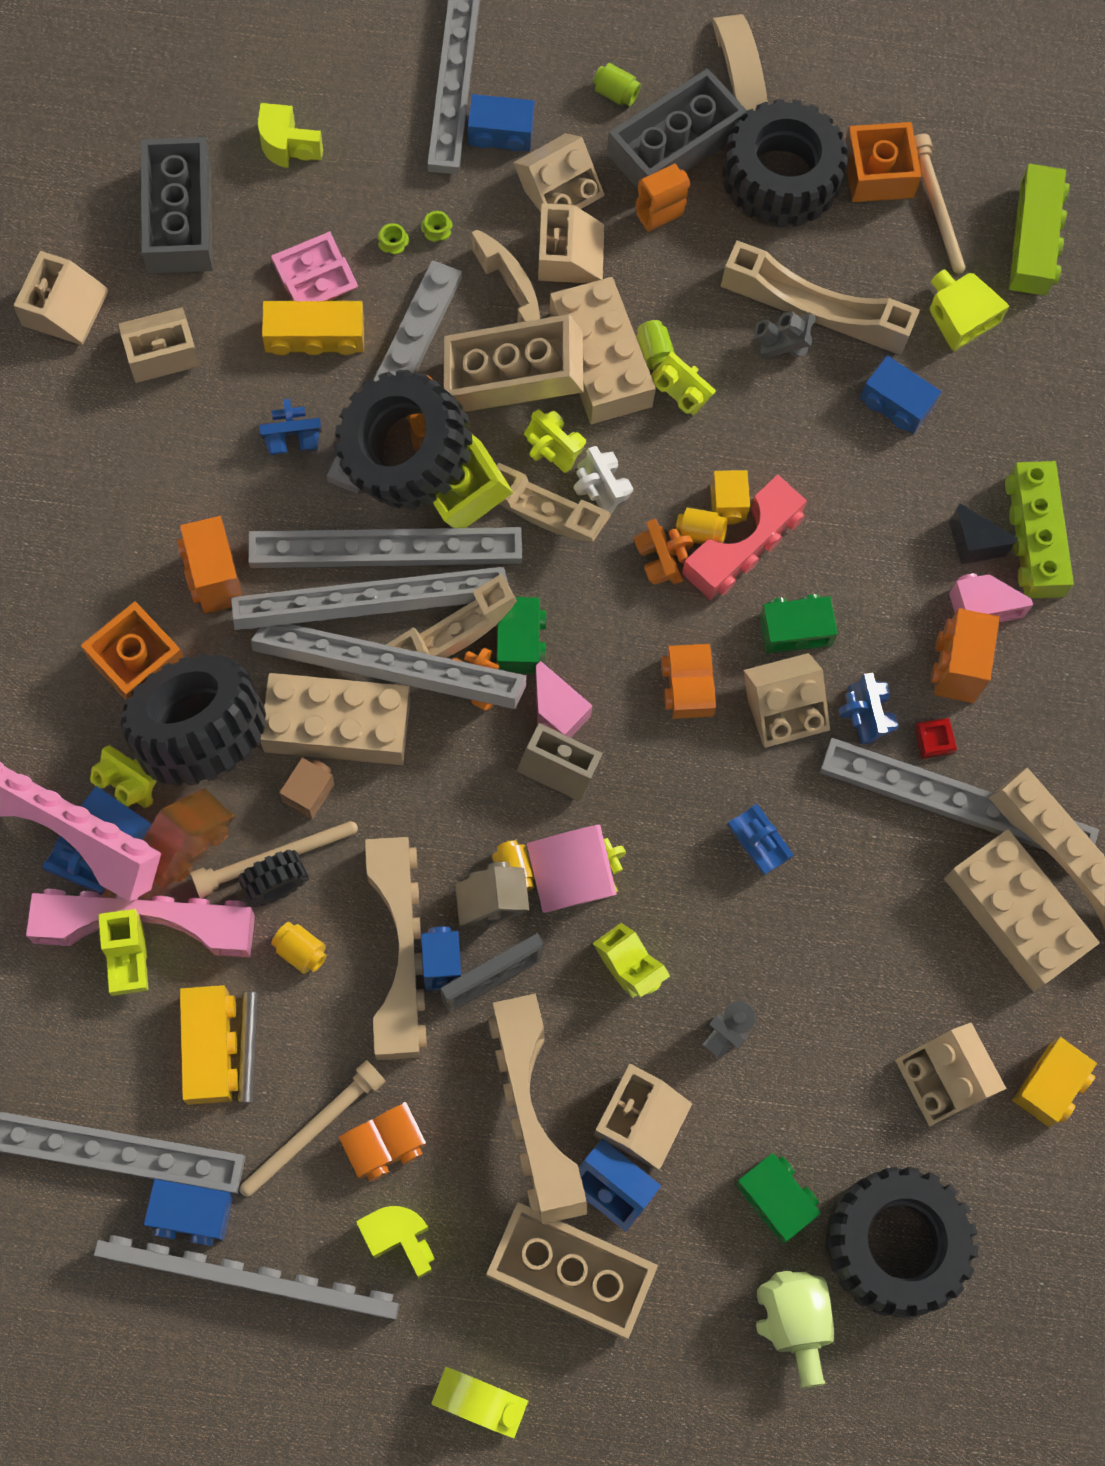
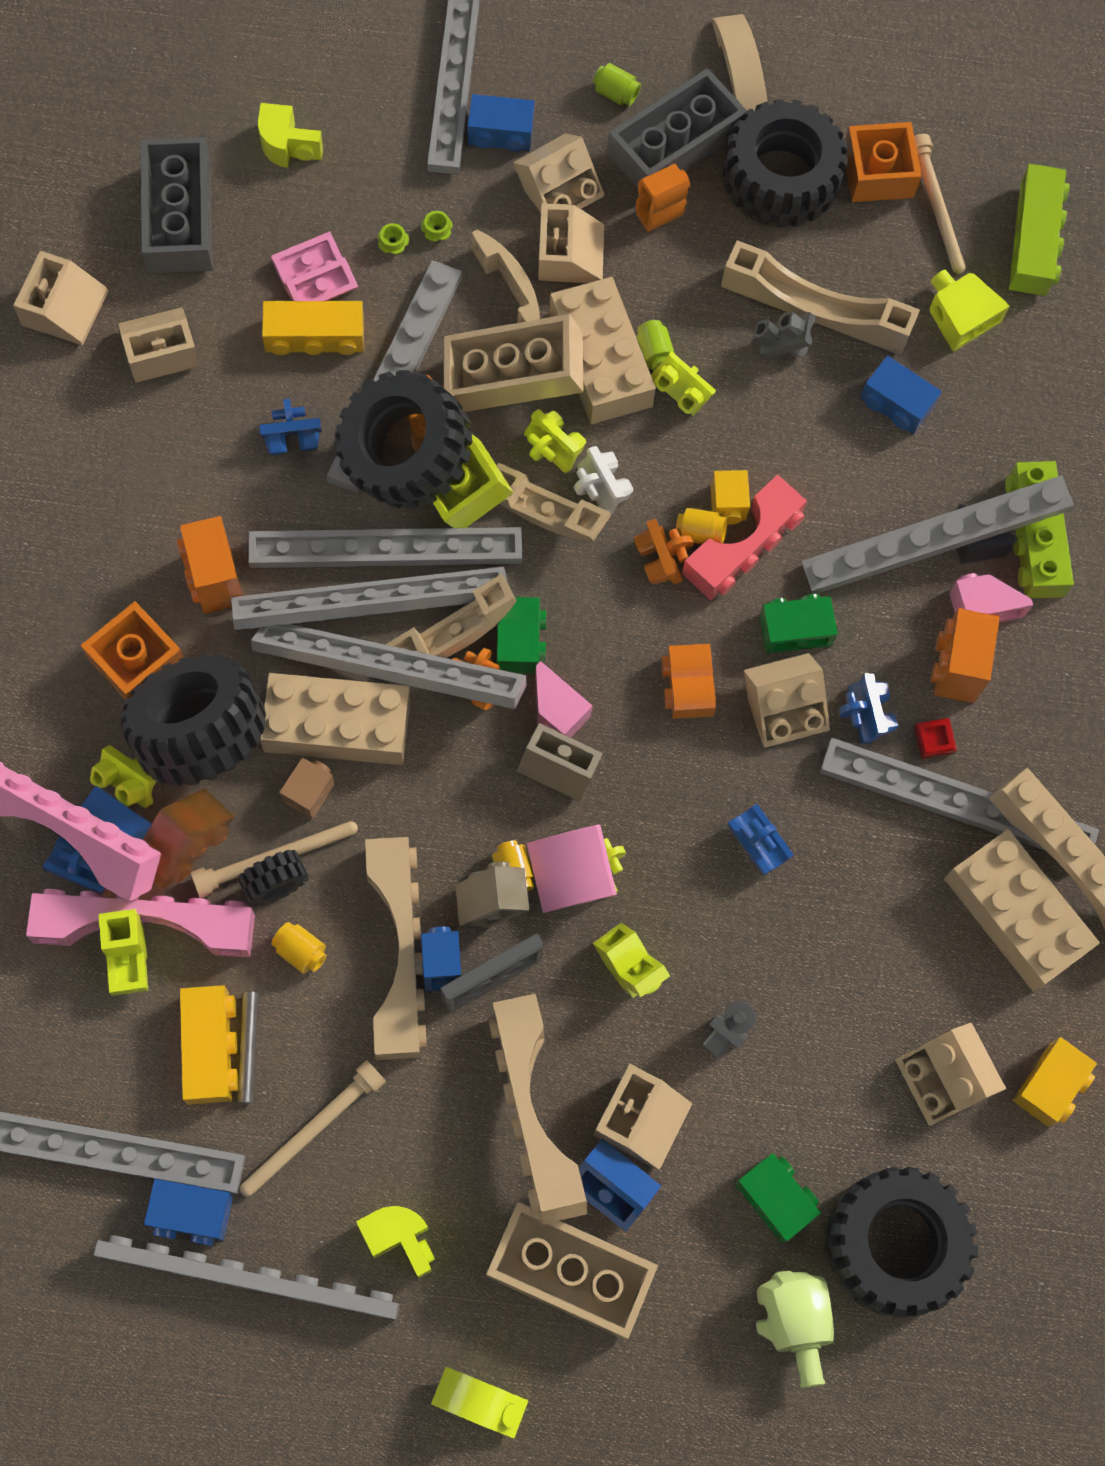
orange brick [339,1103,427,1182] -> none
none -> light grey plate [801,475,1074,594]

